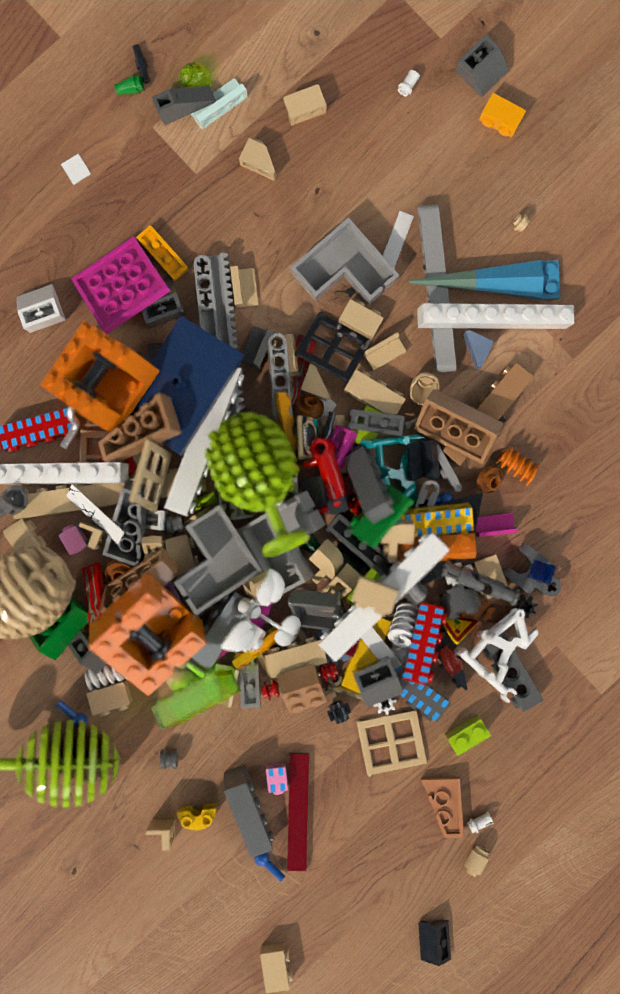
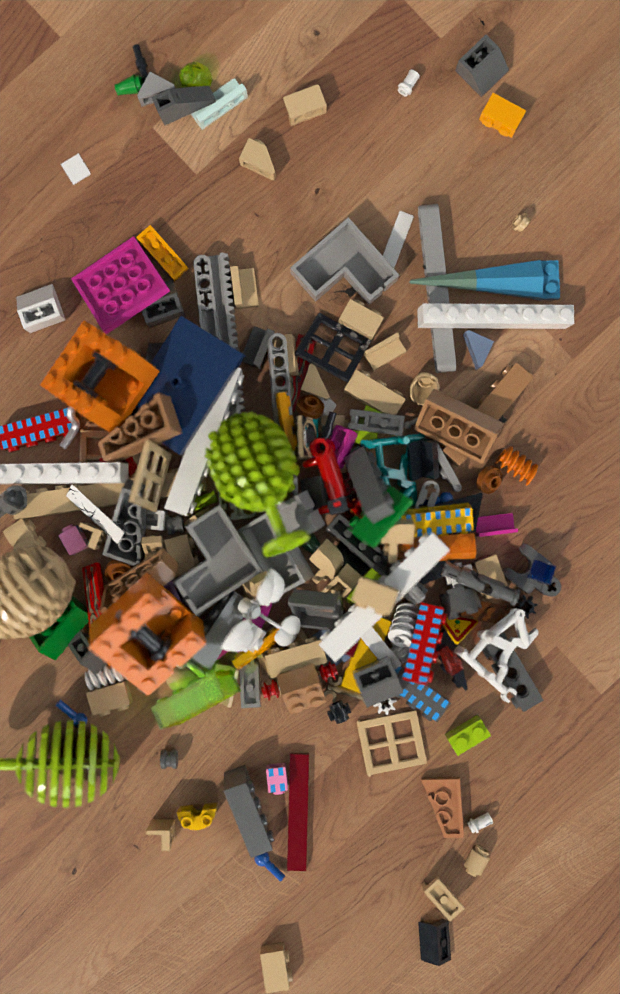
none -> light grey slope [137,72,175,107]
none -> tan panel [421,876,465,921]

